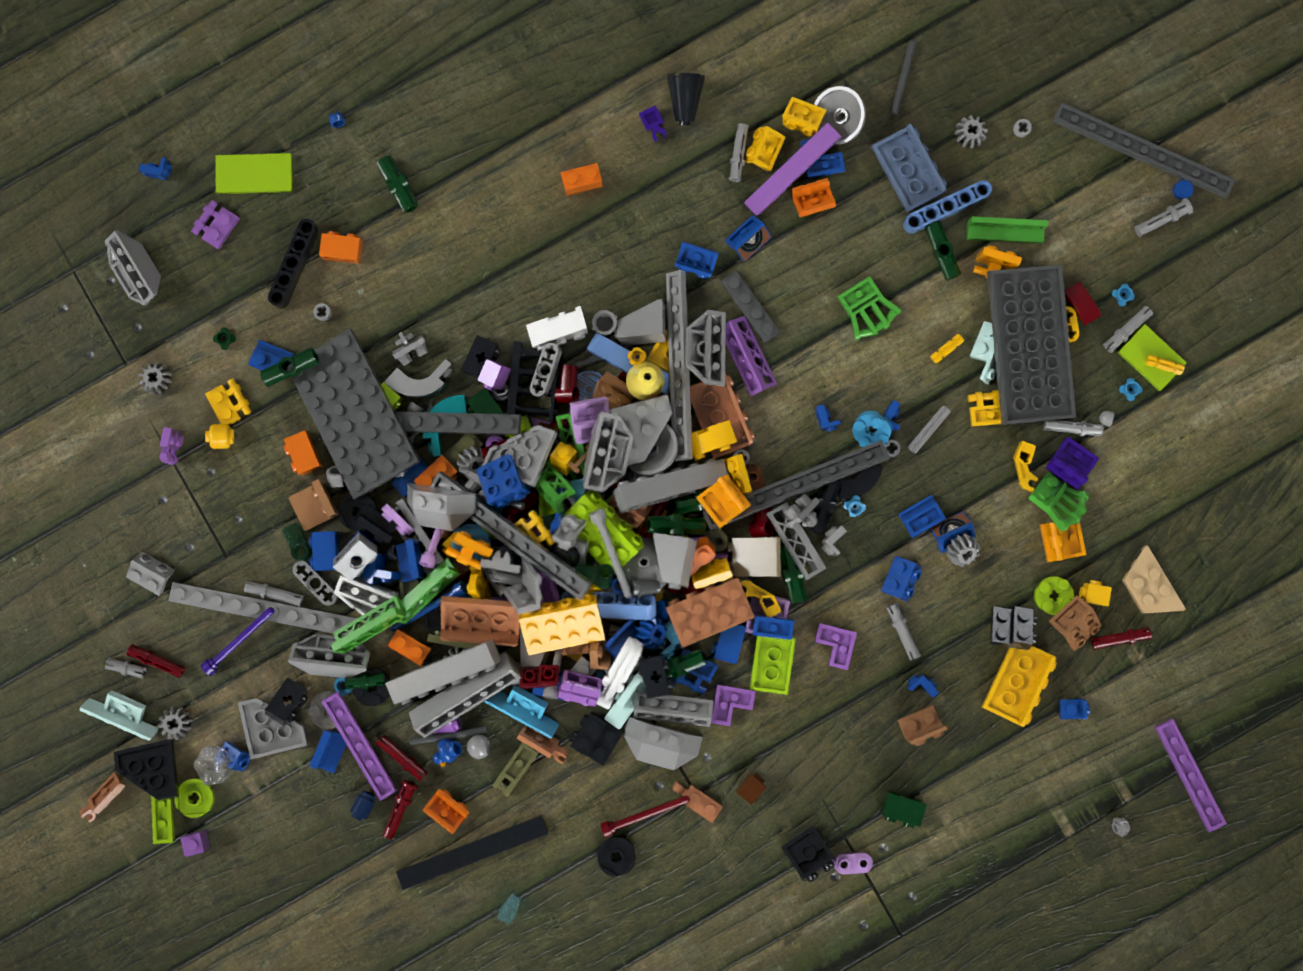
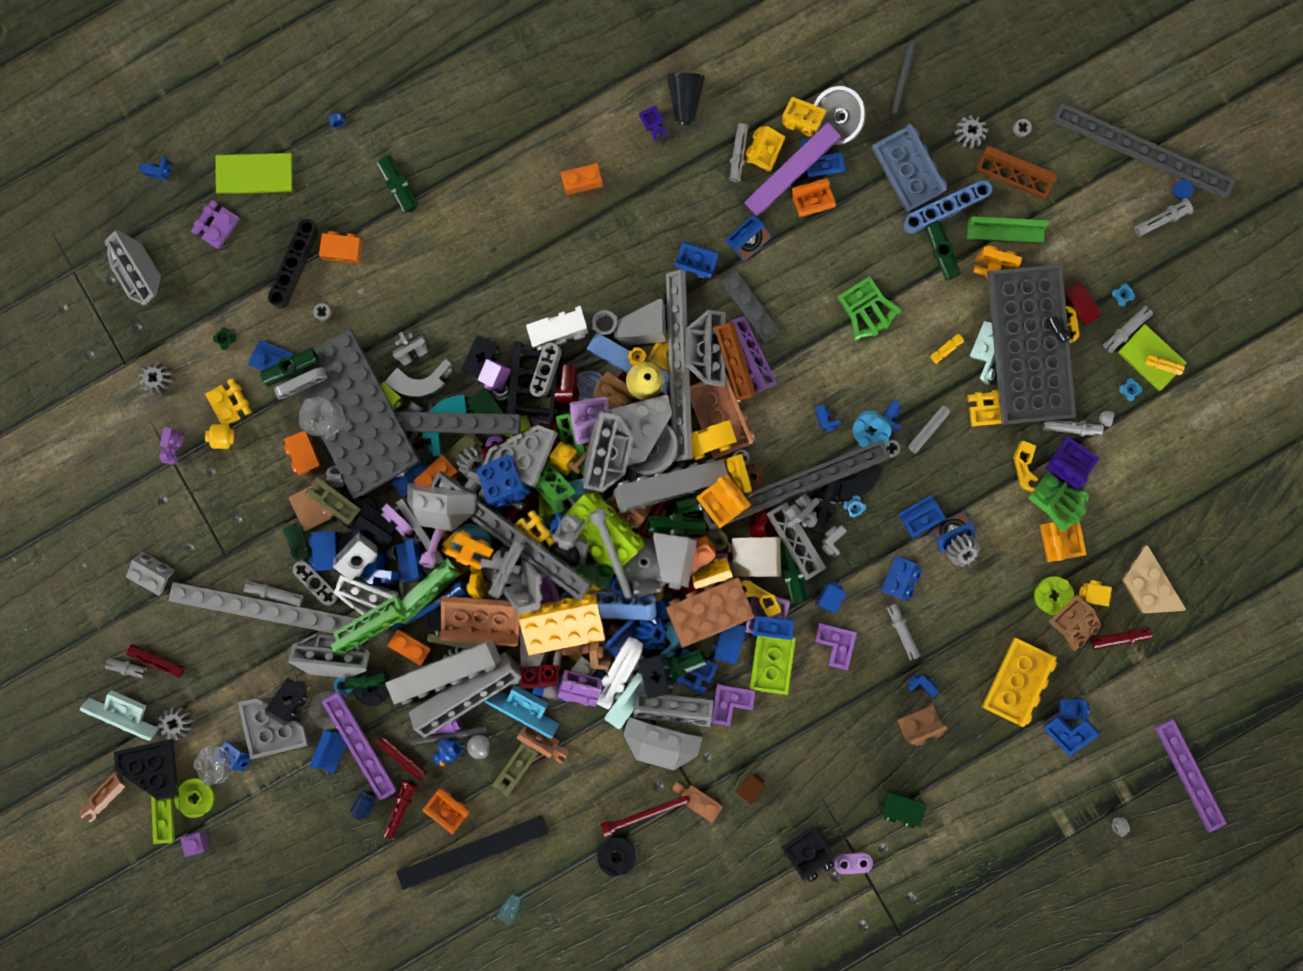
dark purple piece [201,607,275,676] -> none
black plate [569,712,624,766] -> none
plate [990,606,1037,650] -> none
none -> light grey beam [274,367,327,399]
none -> clear brick [299,397,345,438]
none -> olive plate [305,478,361,526]
none -> light grey axle [489,542,523,597]
none -> dark orange fence [714,321,756,401]
none -> blue brick [815,582,847,614]
none -> dark orange fence [975,145,1058,200]
none -> blue plate [1043,715,1100,756]
none -> black arm [1048,316,1071,343]

